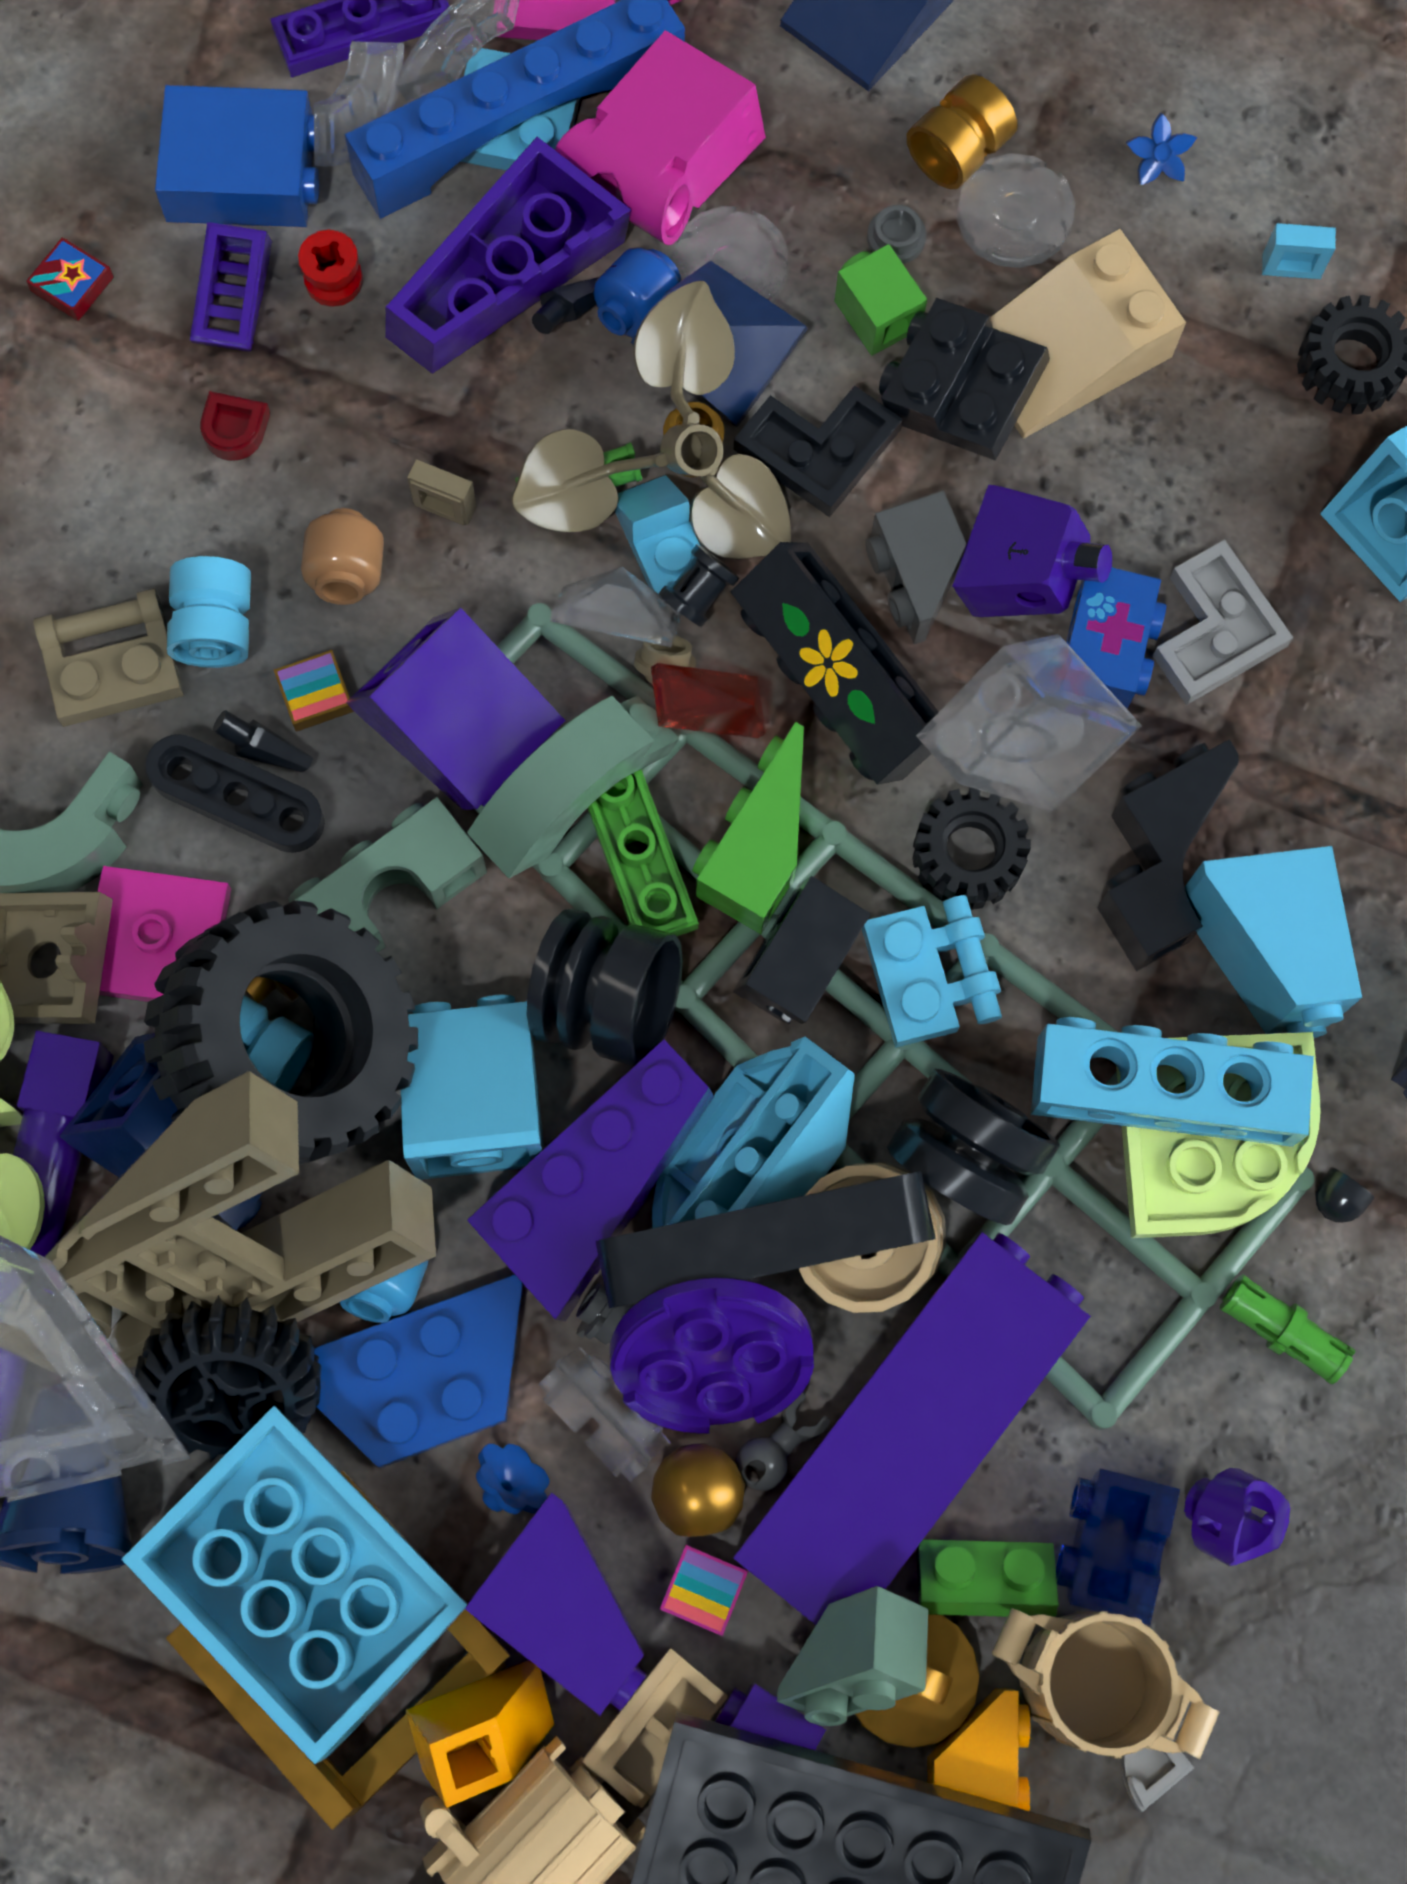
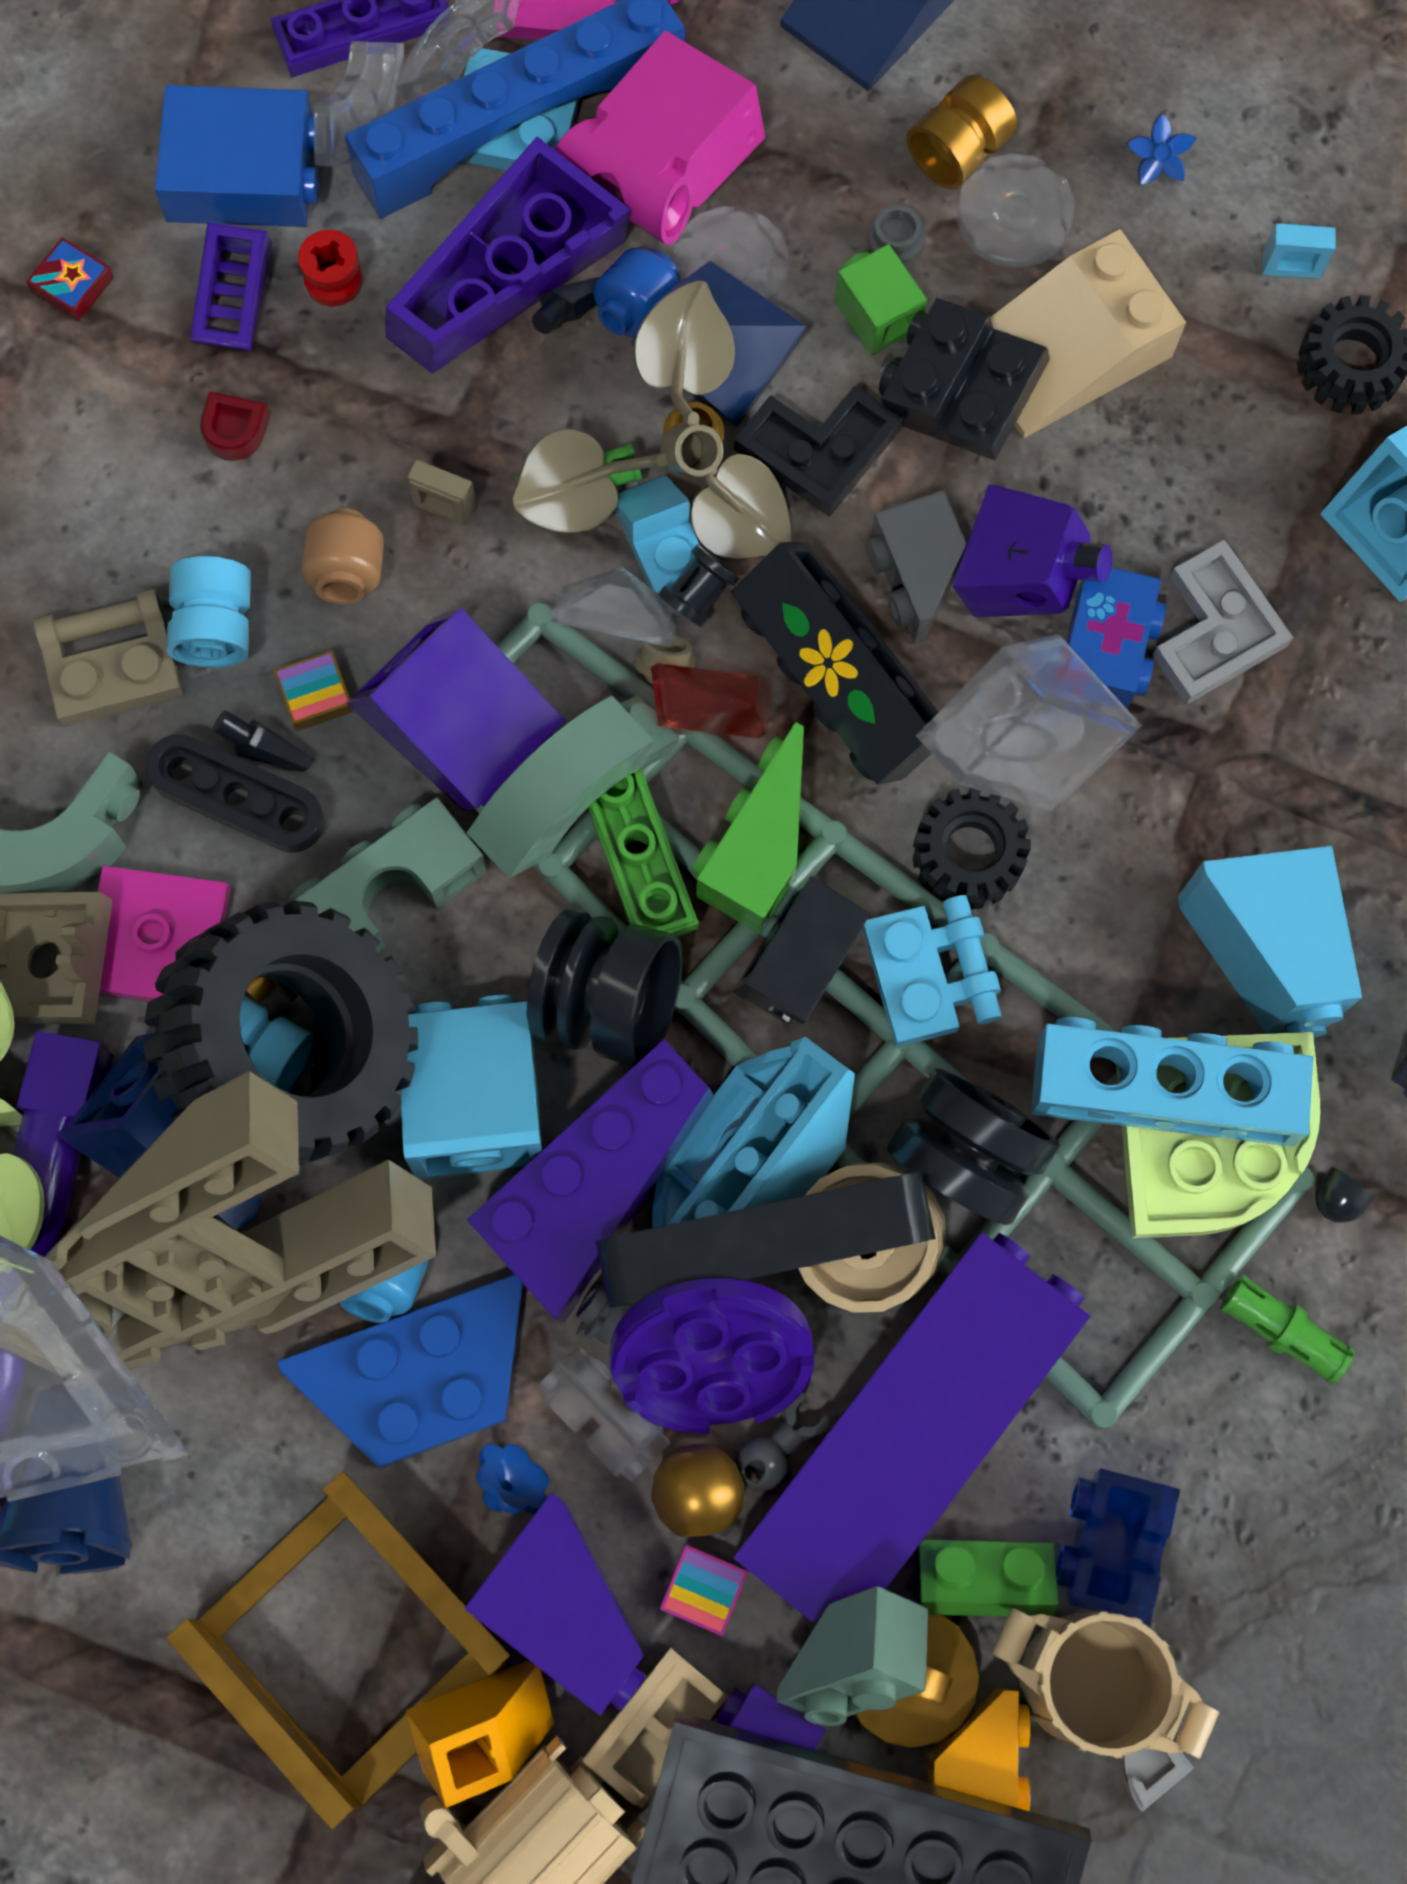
medium azure slope [121,1406,468,1764] -> none
black gear [135,1296,322,1463] -> none
black arch [1097,739,1239,972] -> none
dark purple piece [1184,1468,1290,1566] -> none

